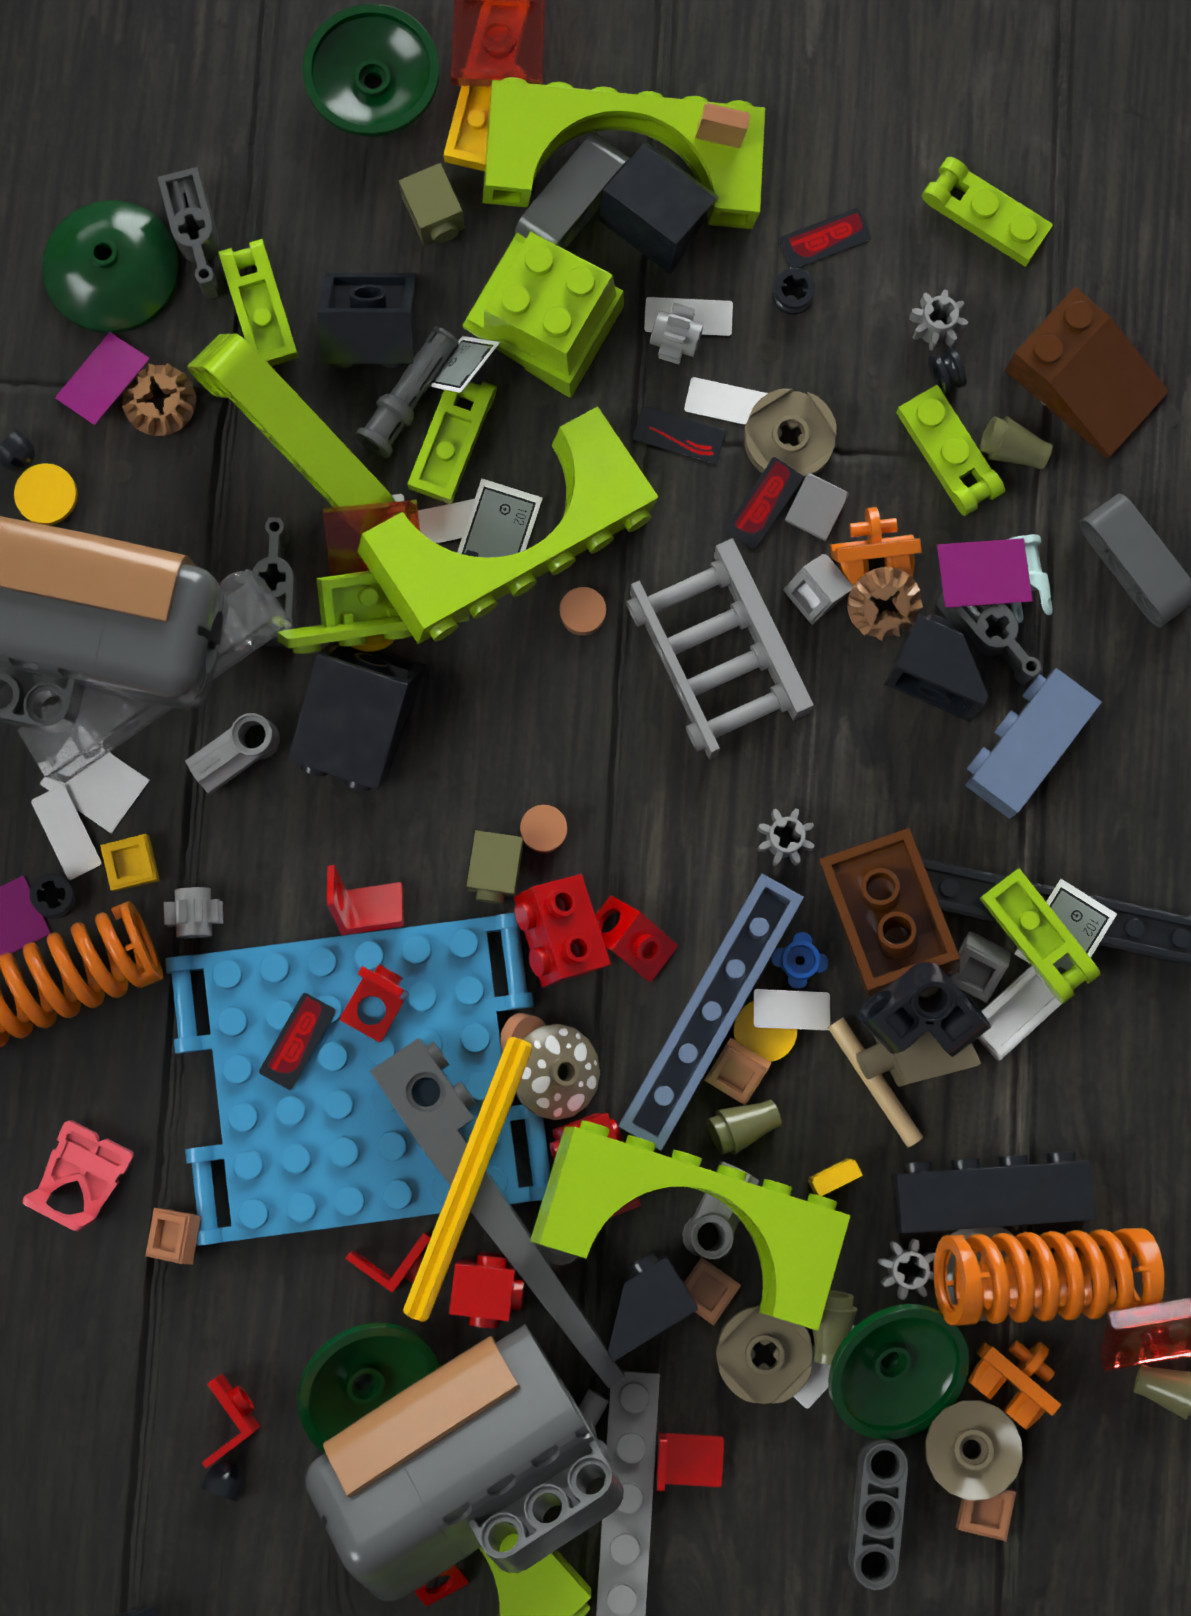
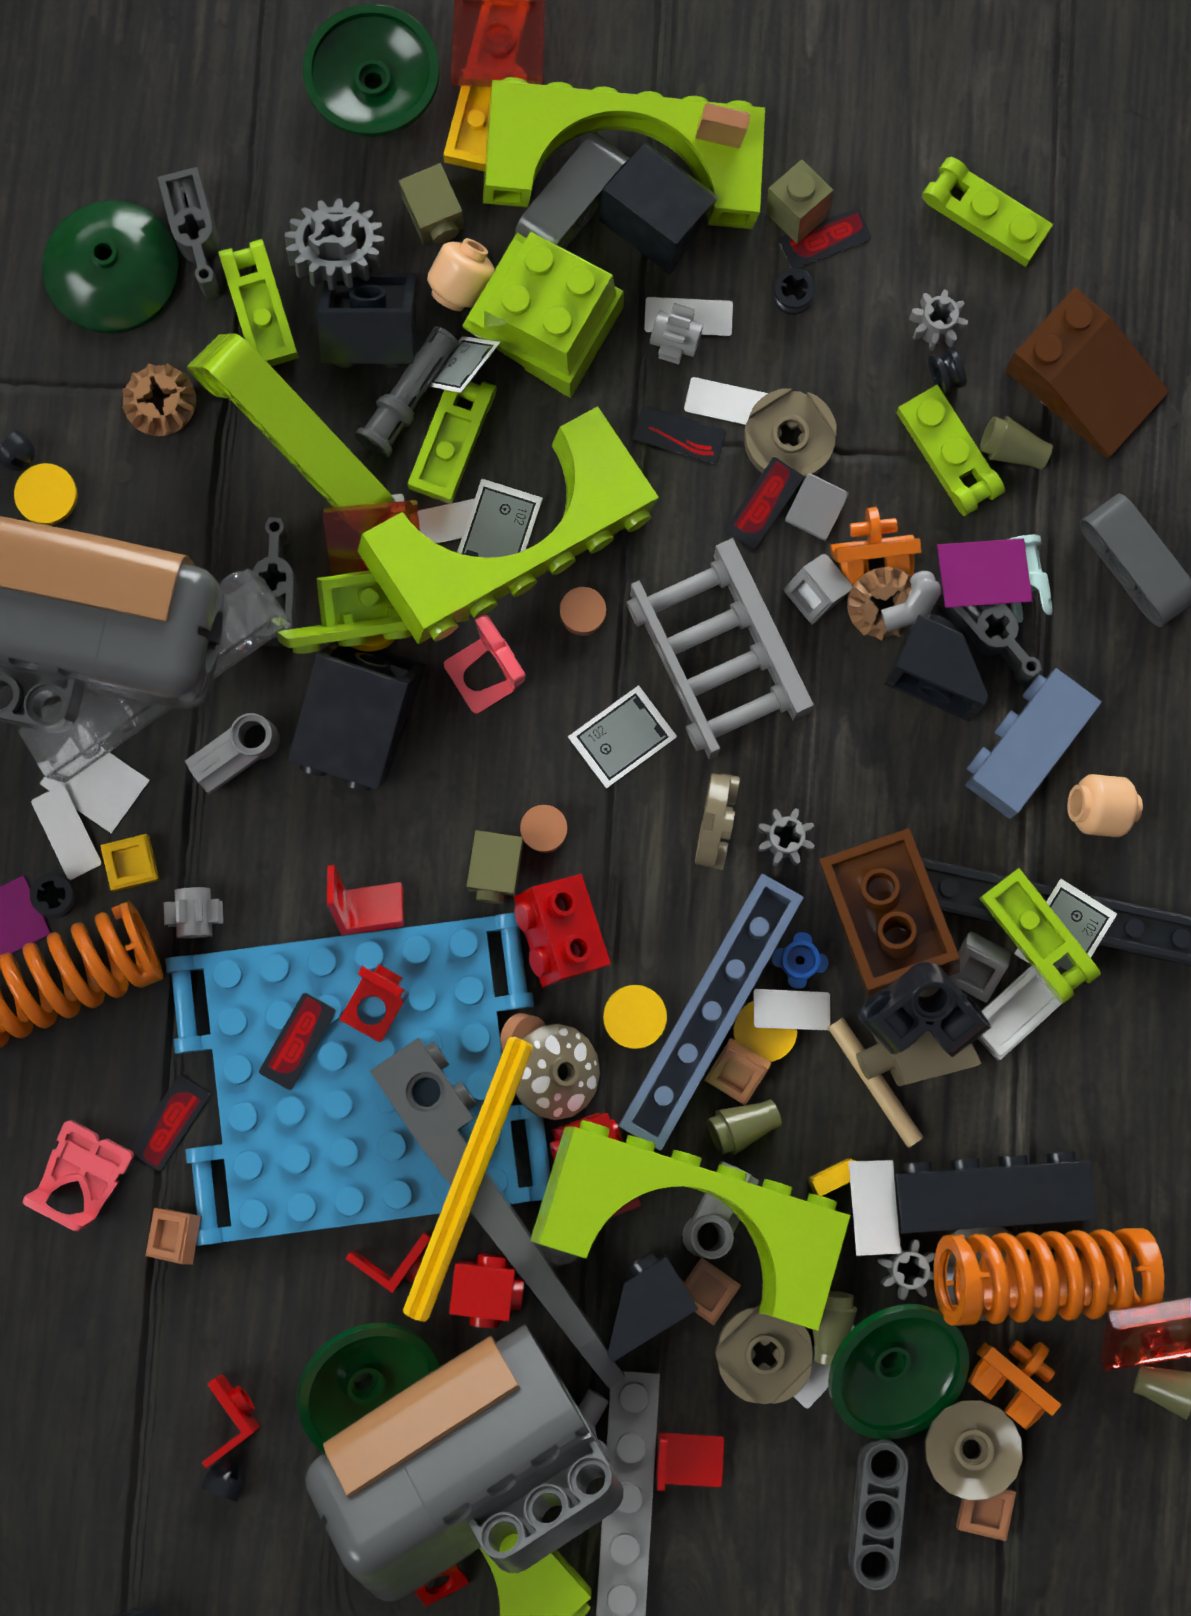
magenta sticker [55,333,150,425] -> none
red bracket [595,895,678,982] -> none
none -> sticker [130,1075,210,1171]
none -> dark grey gear [285,199,386,290]
none -> light nougat head [427,238,495,311]
none -> coral piece [444,614,526,714]
none -> sticker [568,685,677,789]
none -> yellow piece [603,985,667,1049]
none -> dark tan plate [695,773,740,870]
none -> olive brick [766,160,834,244]
none -> white sticker [849,1160,901,1256]
none -> light grey arm [881,570,941,632]
none -> light nougat head [1067,774,1143,837]

